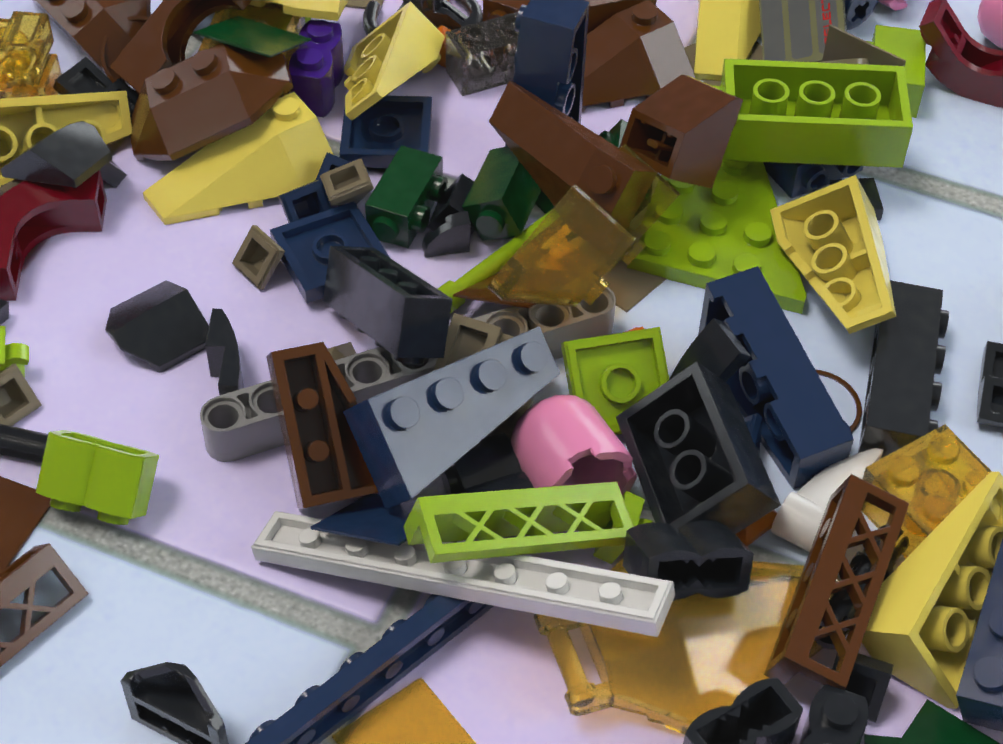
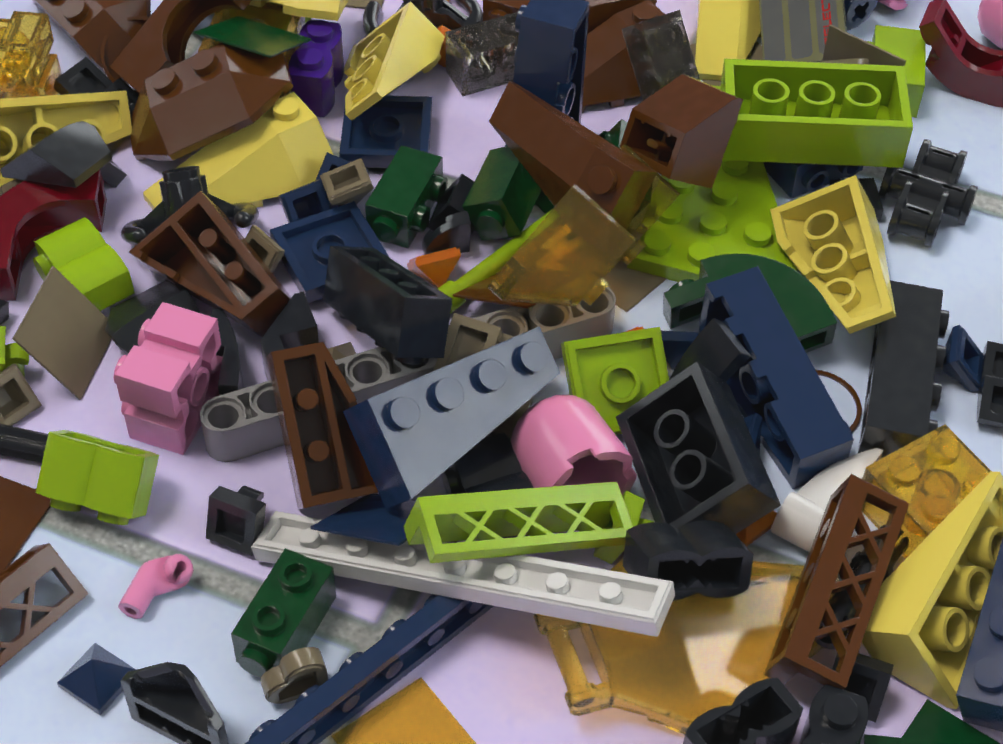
none -> dark tan piece [12,266,111,400]
none -> lime brick [33,217,135,311]
none -> dark blue slope [57,643,137,715]
none -> bright pink brick [113,302,223,455]
none -> bright pink arm [118,554,194,619]
none -> black piece [121,166,259,245]
none -> reddish brown wedge [129,191,292,337]
none -> black tile [206,486,266,556]
none -> dark green brick [231,548,336,678]
none -> black slope [260,291,319,381]
none -> dark tan tile [260,647,328,704]
none -> orange slope [407,247,461,288]
none -> clear smoke brick [622,10,700,101]
none -> dark blue slope [661,330,699,370]
none -> dark green arch [663,253,837,353]
none -> black axle [879,139,978,248]
none -> dark blue slope [942,325,983,392]

